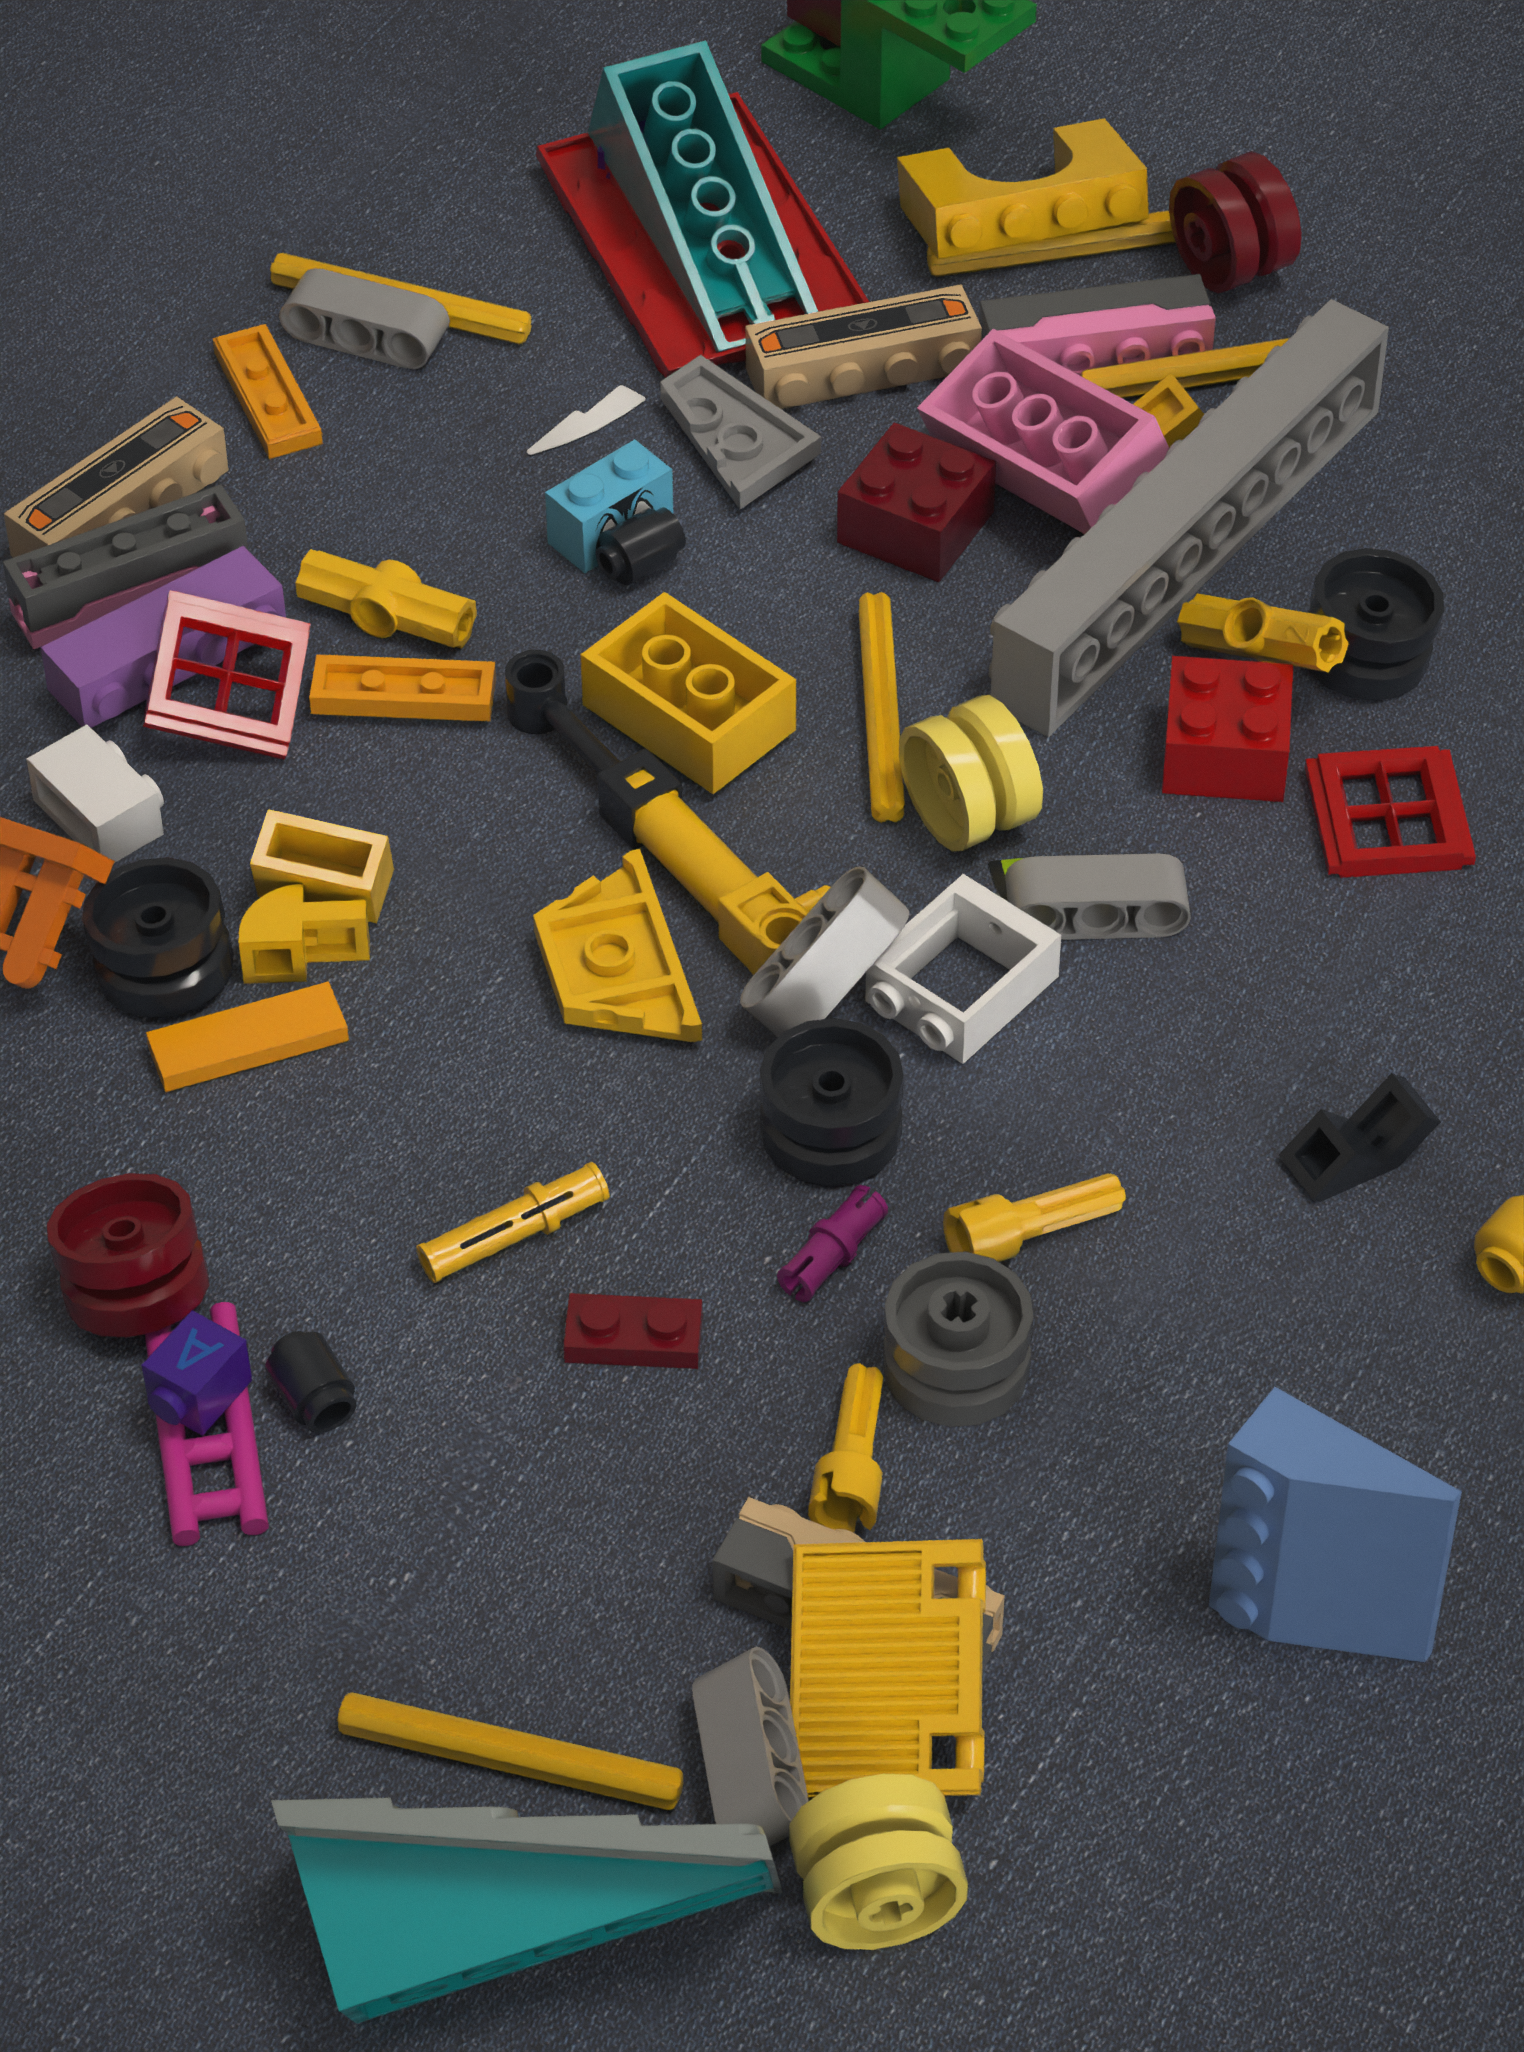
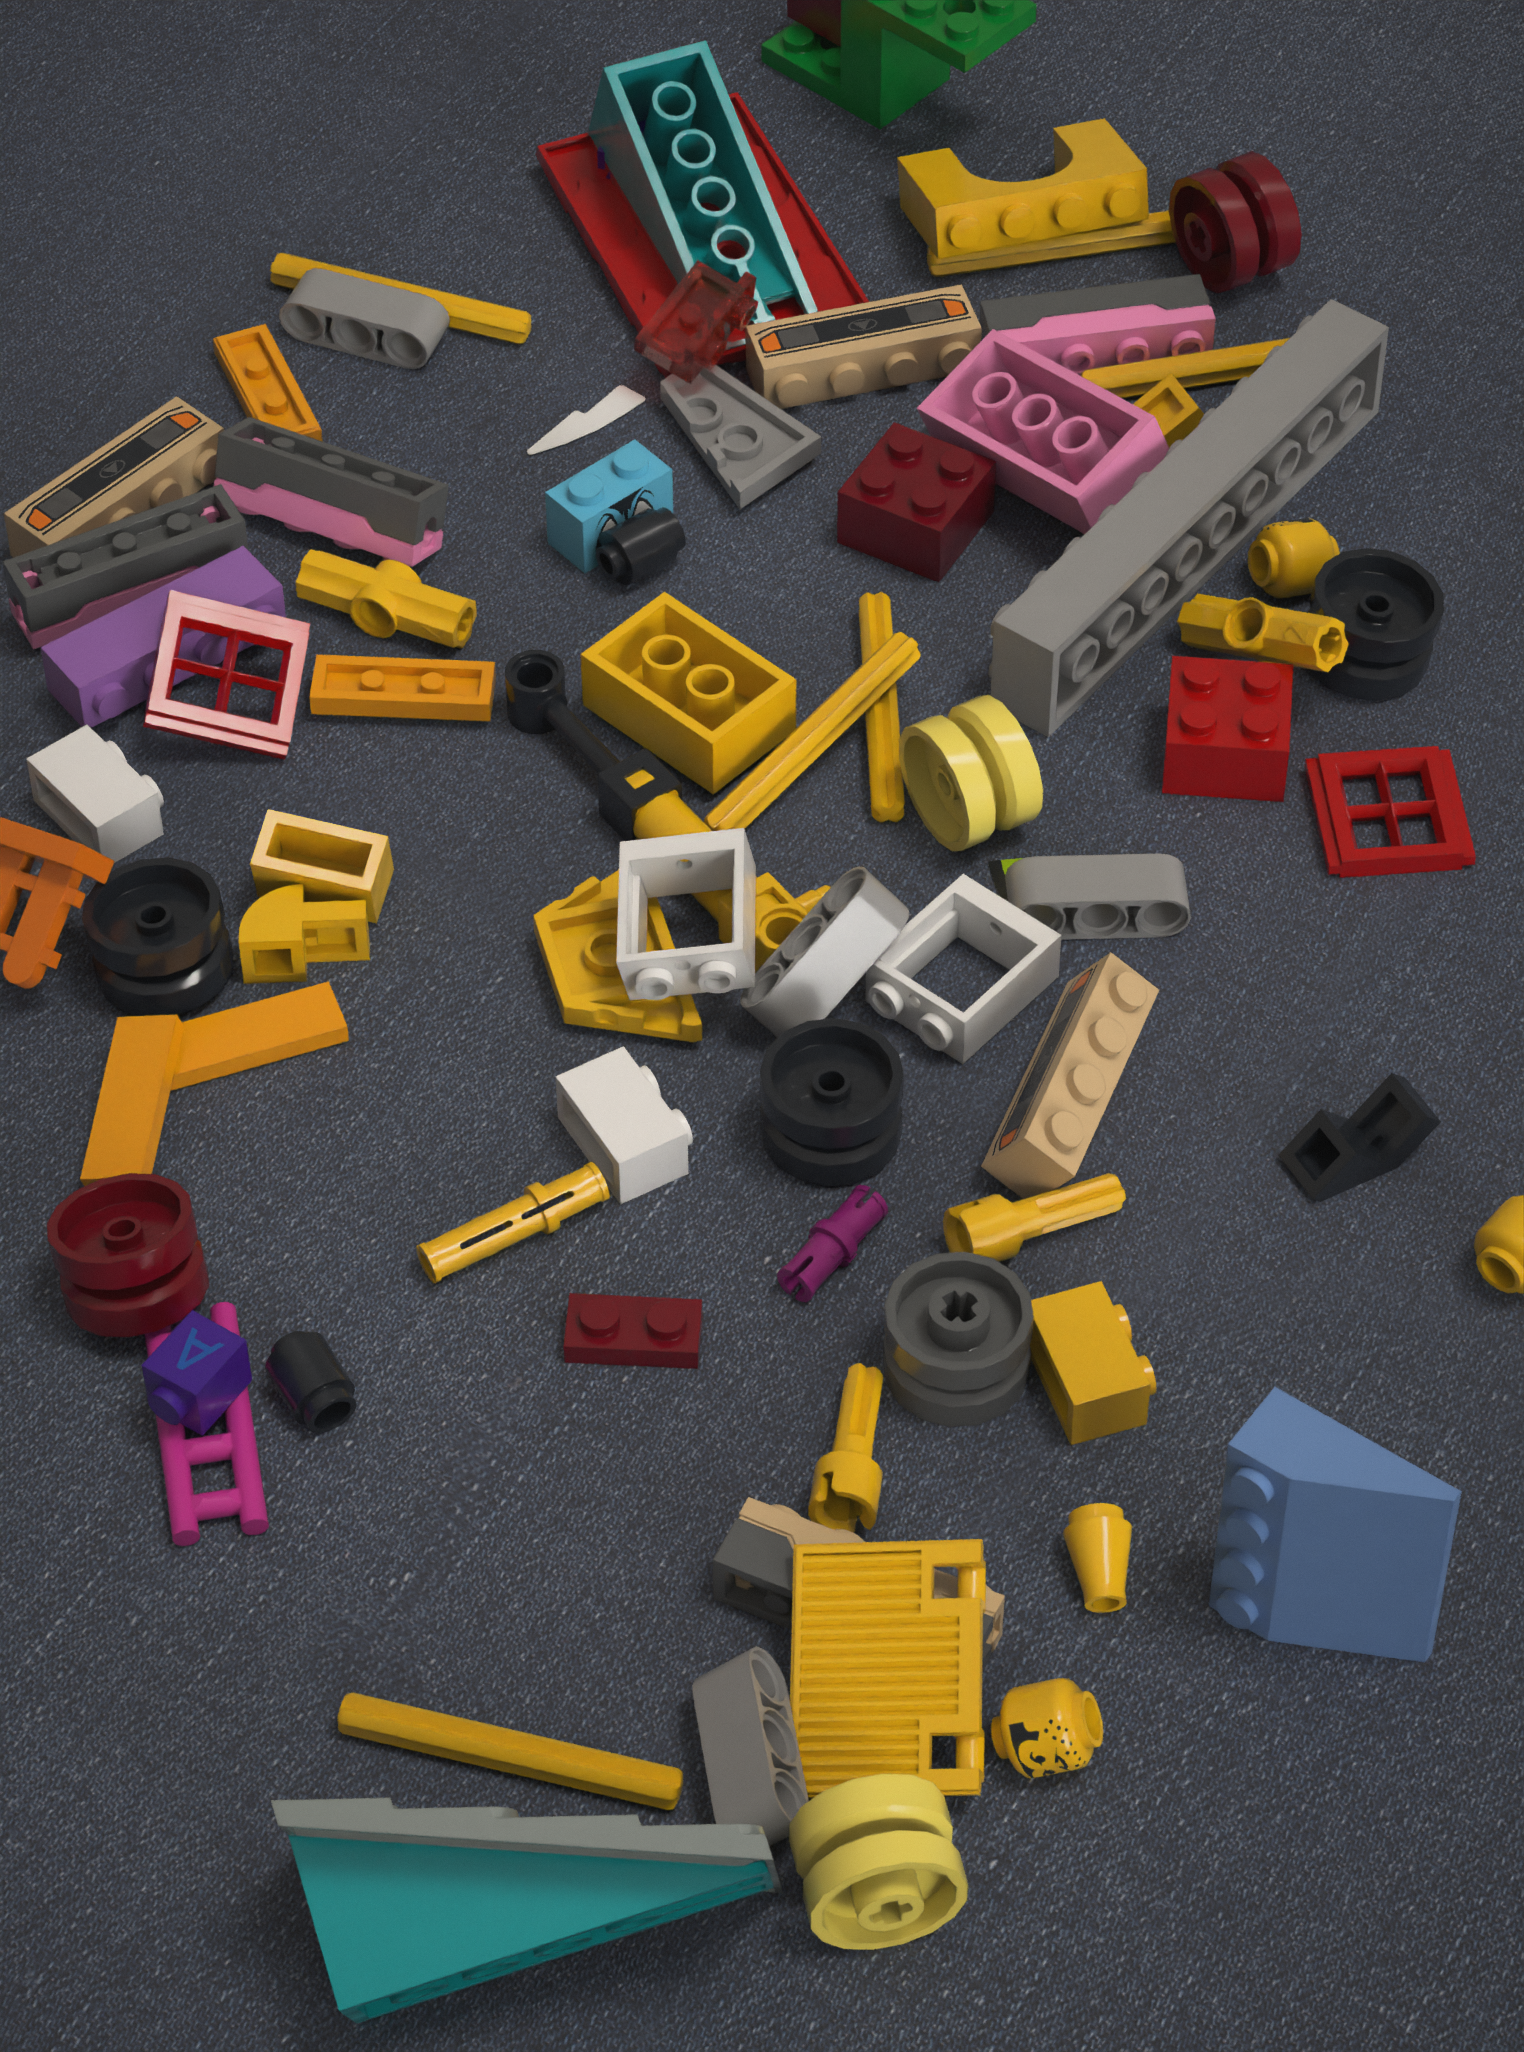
none -> light orange tile [80,1015,184,1186]
none -> dark grey piece [214,417,449,567]
none -> white brick [556,1046,693,1205]
none -> white window [616,828,756,1001]
none -> clear red bracket [634,260,758,384]
none -> yellow axle [704,632,921,831]
none -> tan brick [981,952,1159,1199]
none -> yellow head [991,1678,1103,1778]
none -> yellow brick [1030,1281,1157,1445]
none -> yellow cone [1063,1503,1132,1613]
none -> yellow head [1248,518,1340,599]

